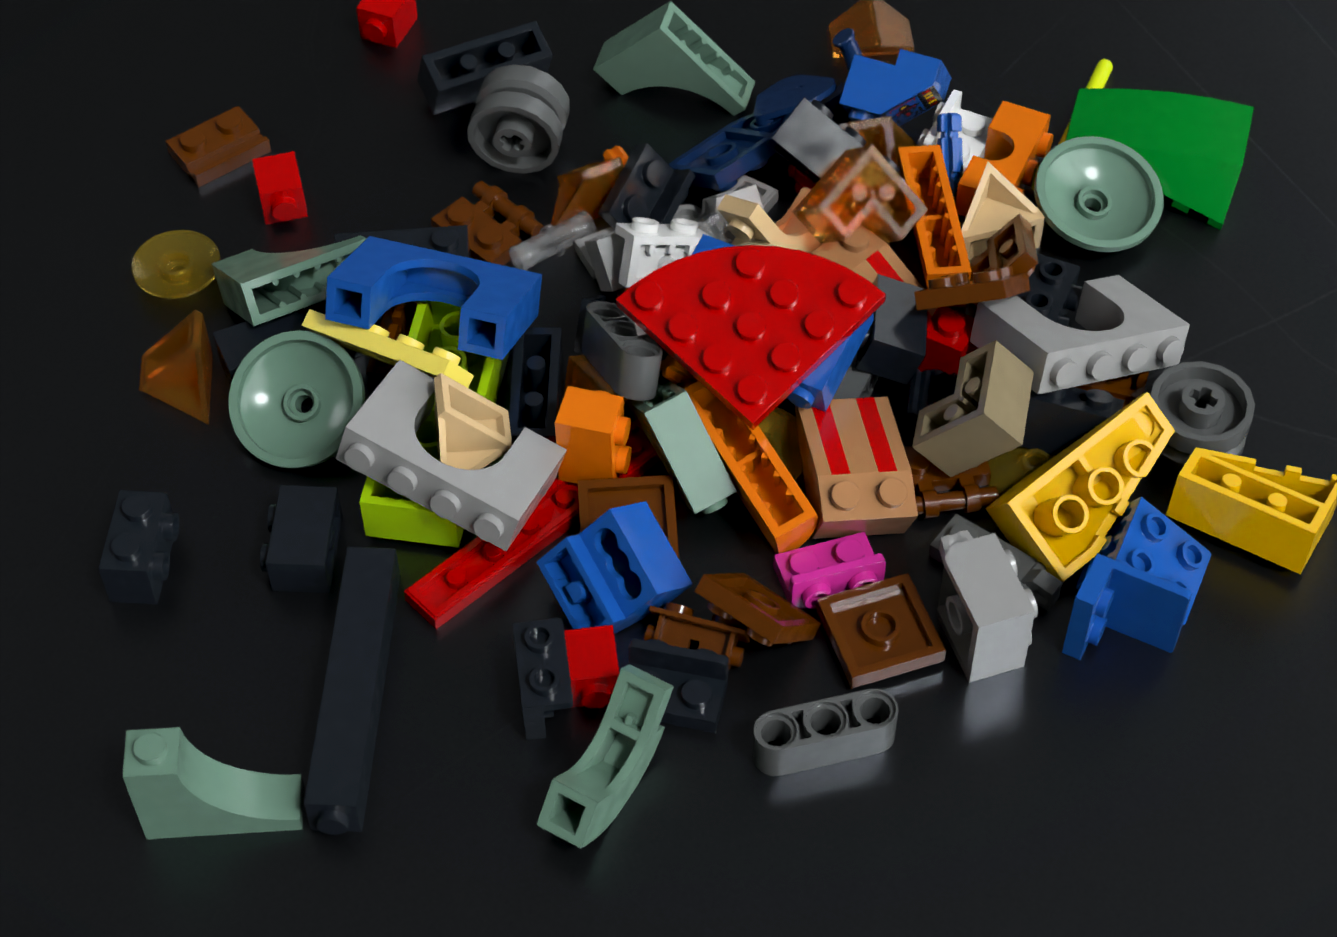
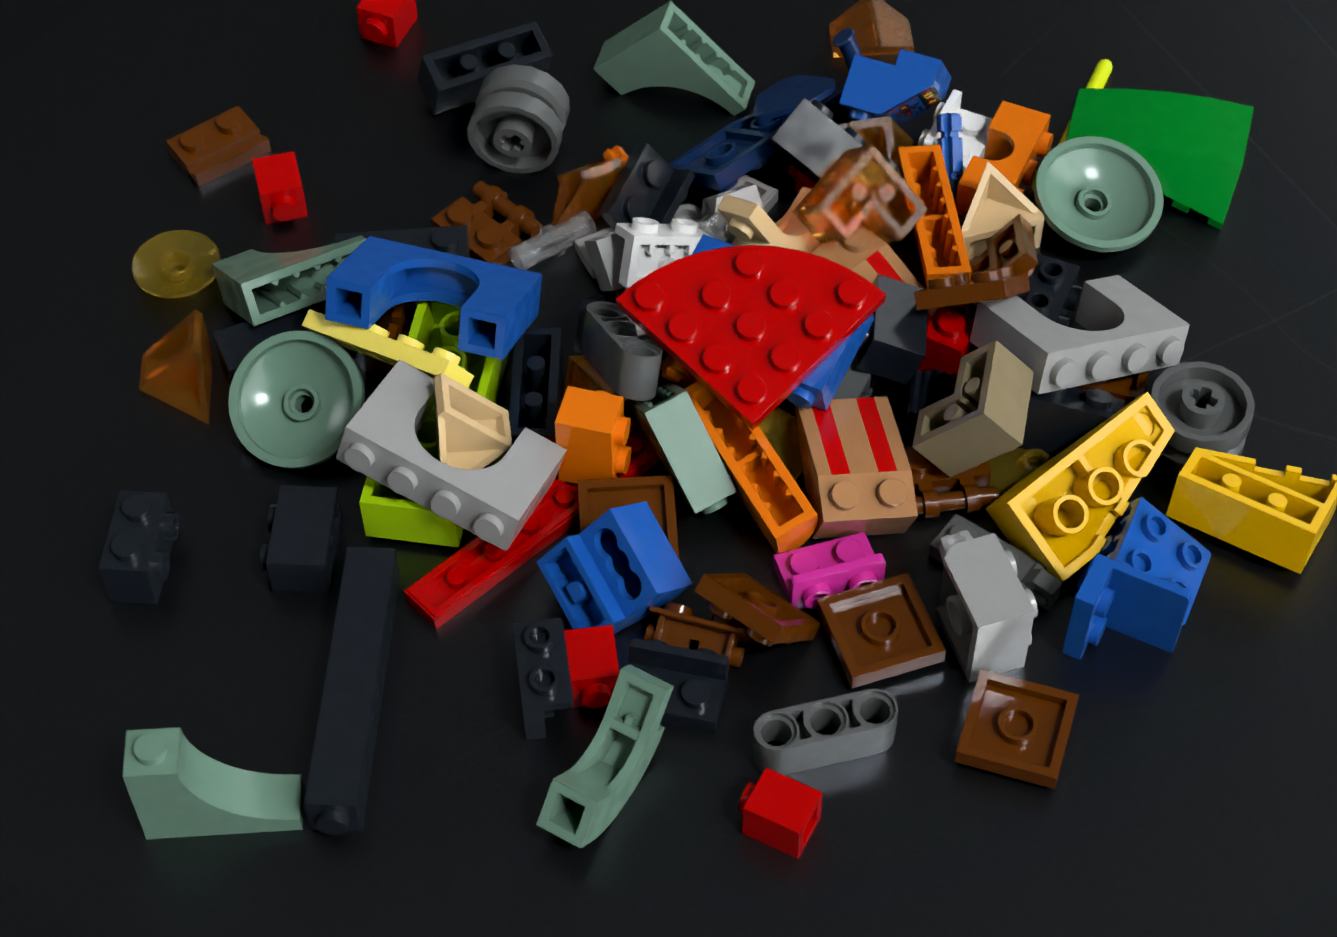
none -> red brick [738,767,823,859]
none -> reddish brown plate [955,668,1079,789]

